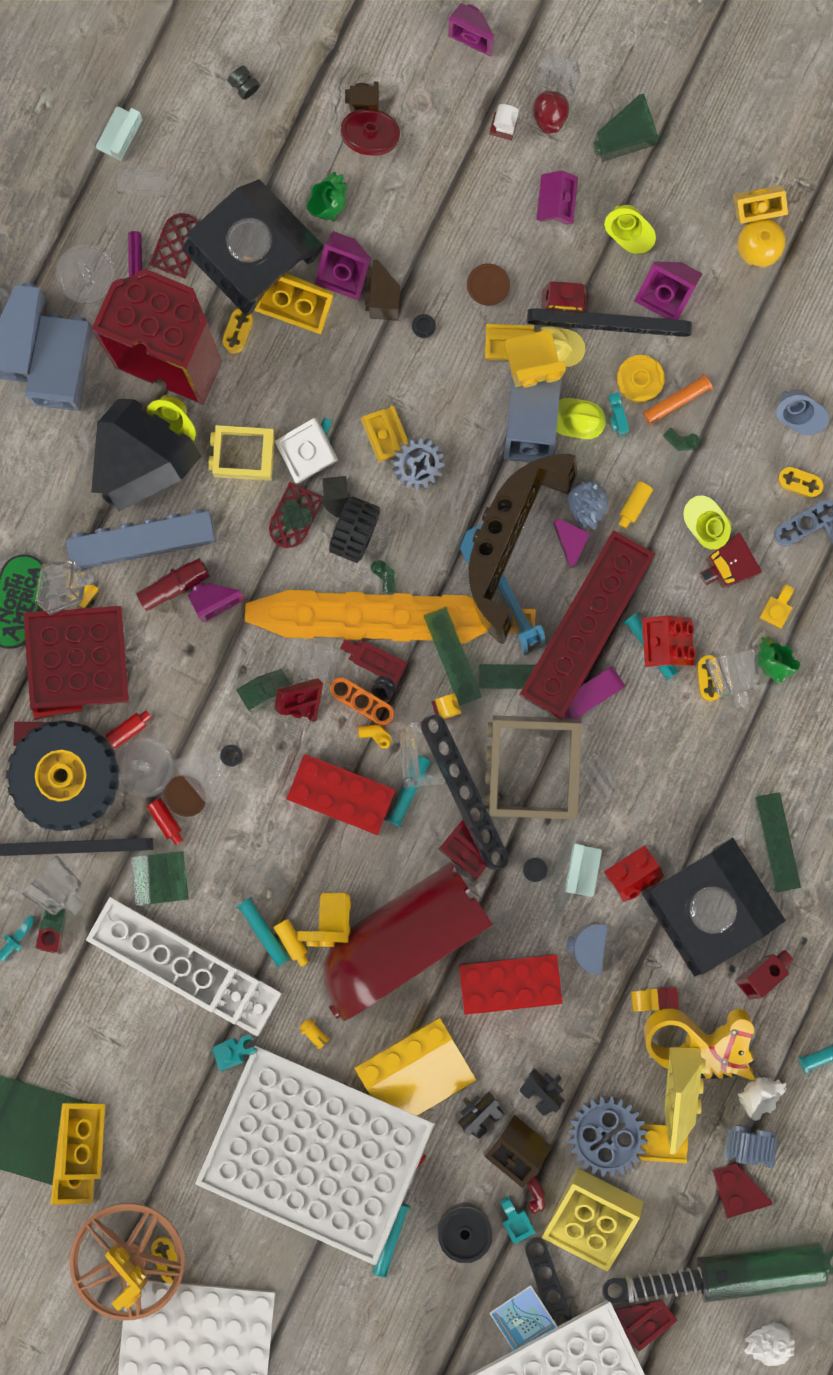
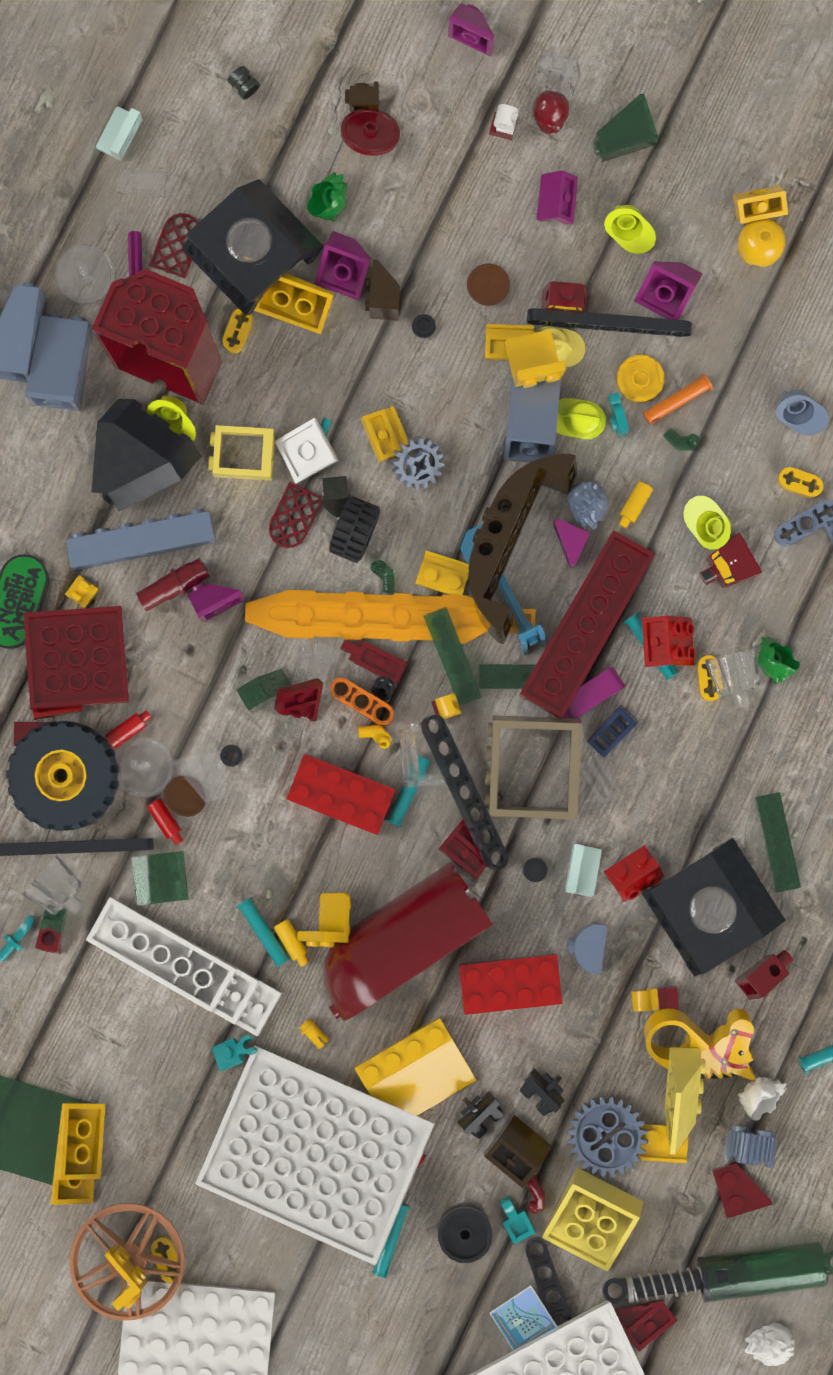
clear torso [35,560,94,615] -> none
clear green tile [283,500,313,530] -> none
yellow plate [759,584,795,629] -> none
none -> yellow plate [415,551,469,595]
none -> dark blue slope [587,705,638,758]

